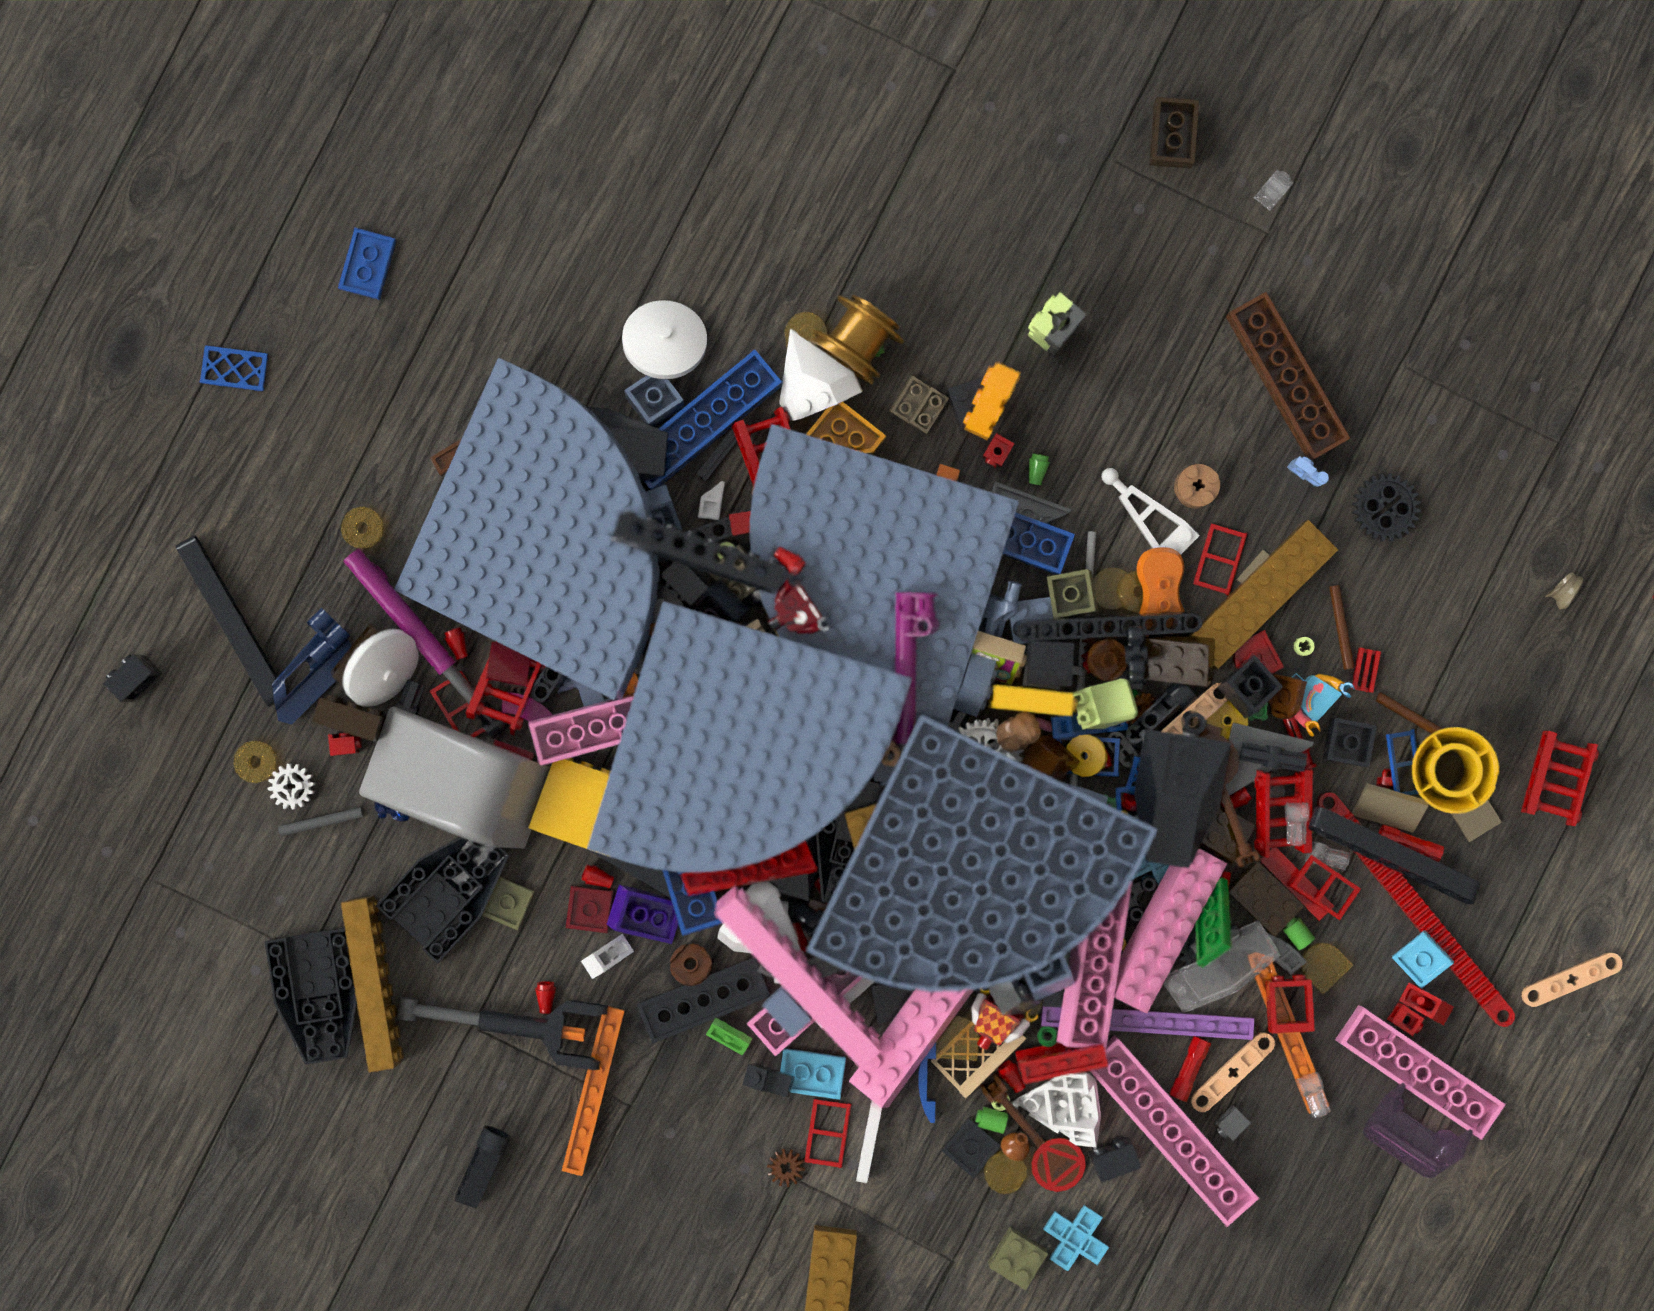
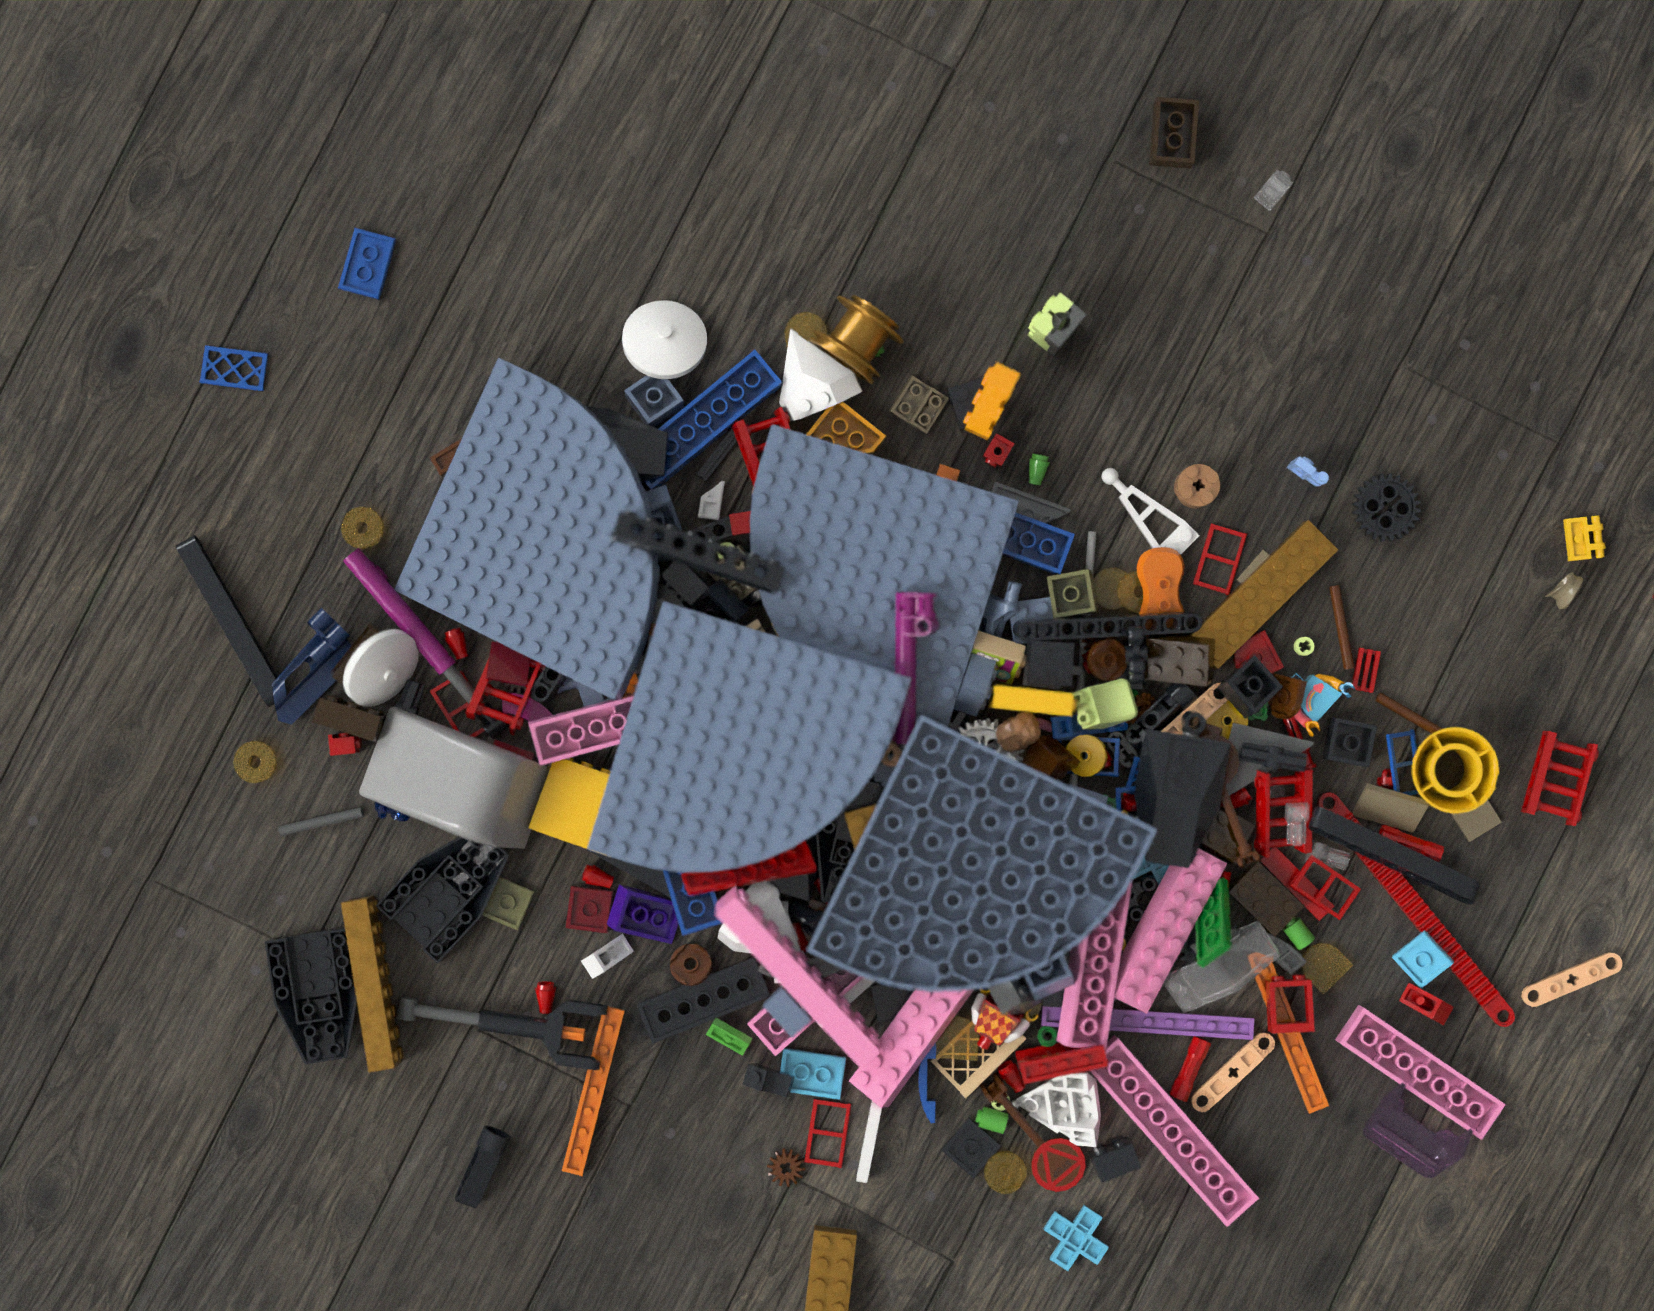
black brick [103,654,163,702] -> none
white gear [268,764,315,809] -> none
dark red torso [768,570,834,634] -> none
red cone [773,546,807,576] -> none
olive brick [988,1226,1048,1290] -> none
dark orange brick [1001,1132,1030,1161] -> none
dark grey brick [1215,1105,1251,1141] -> none
reddish brown brick [1225,292,1350,461] -> none
clear piece [1297,1072,1331,1118] -> none
red brick [1387,1002,1424,1036] -> none
none -> yellow plate [1563,516,1606,561]

